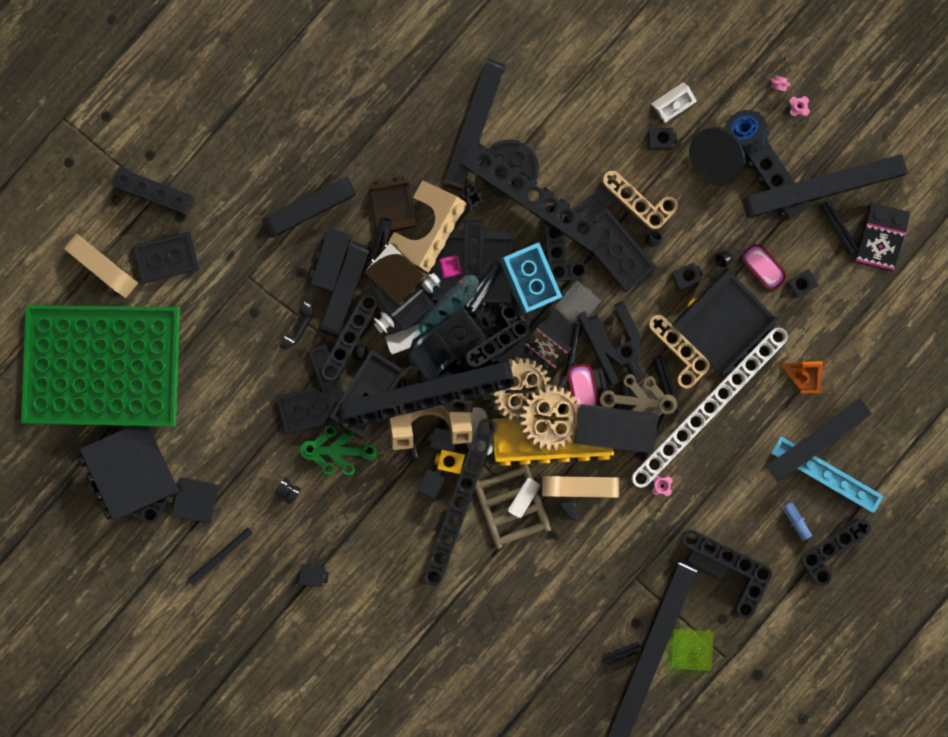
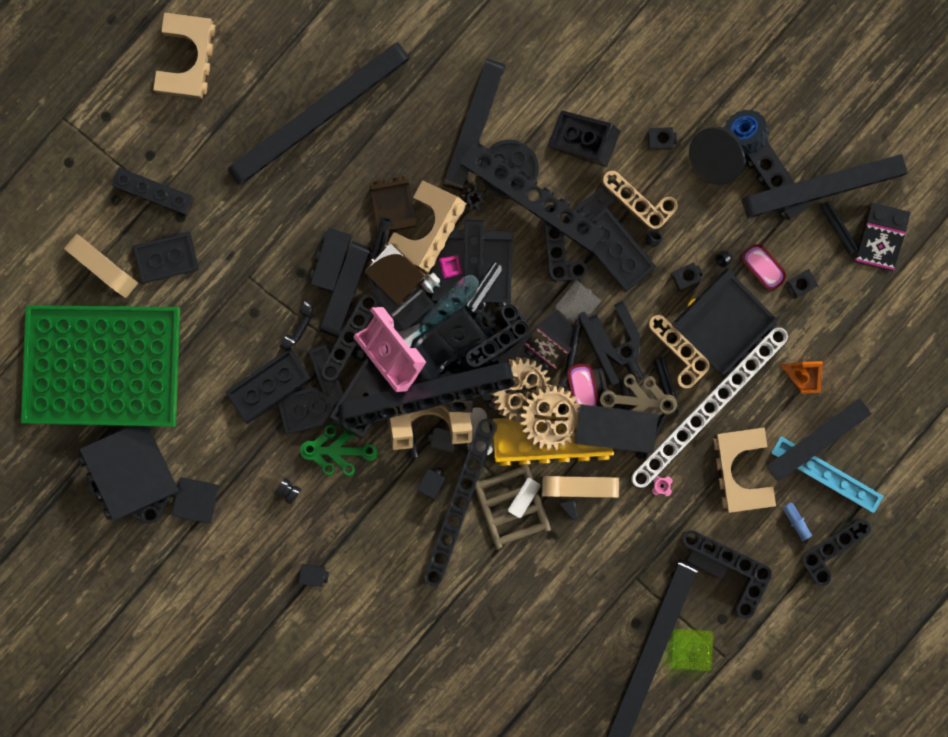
black bar [188,528,253,585] -> none
black beam [262,177,357,238] -> none
yellow brick [435,450,465,474] -> none
medium azure brick [499,243,562,314] -> none
black axle [603,642,642,665] -> none
white slope [652,83,697,123] -> none
bright pink plate [770,76,790,91] -> none
bright pink plate [789,96,810,116] -> none
none -> tan arch [153,13,216,99]
none -> black tile [225,348,312,424]
none -> black beam [227,42,410,185]
none -> bright pink piece [354,307,426,392]
none -> black slope [548,110,621,167]
none -> tan arch [713,428,776,513]

